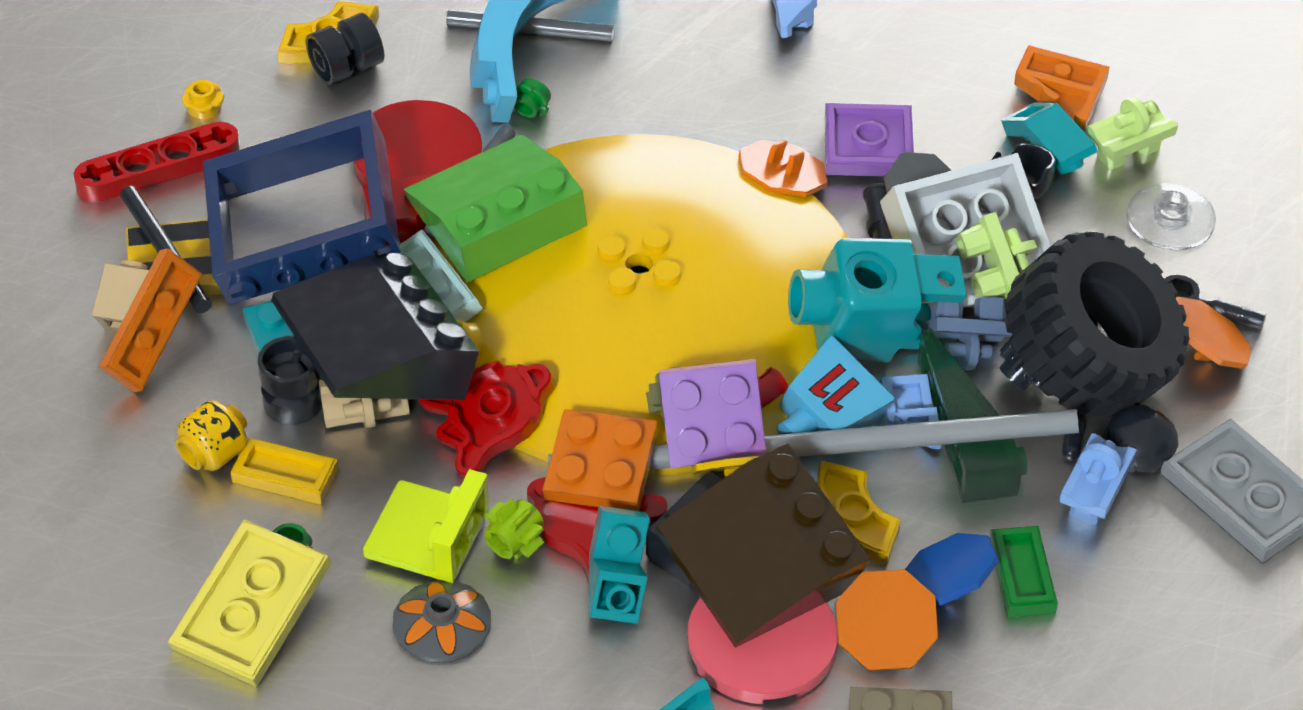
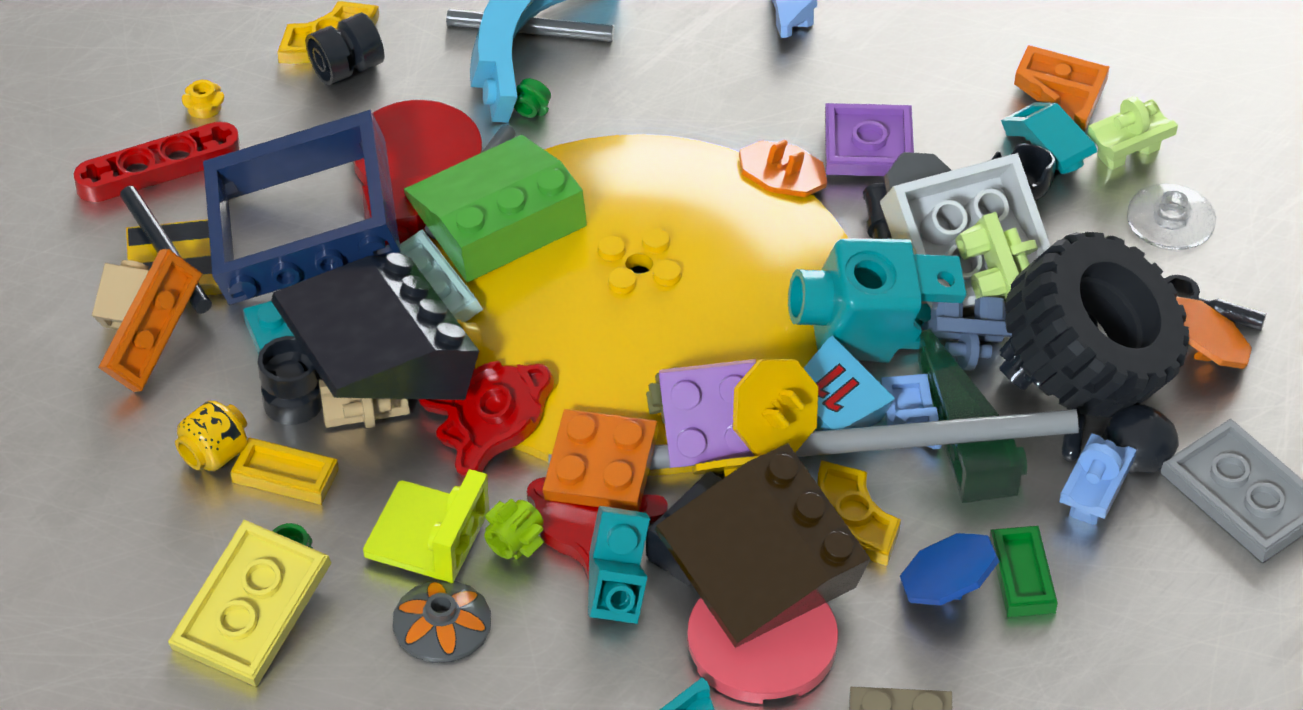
orange piece [836,569,938,671] -> none
none -> yellow piece [733,359,818,456]

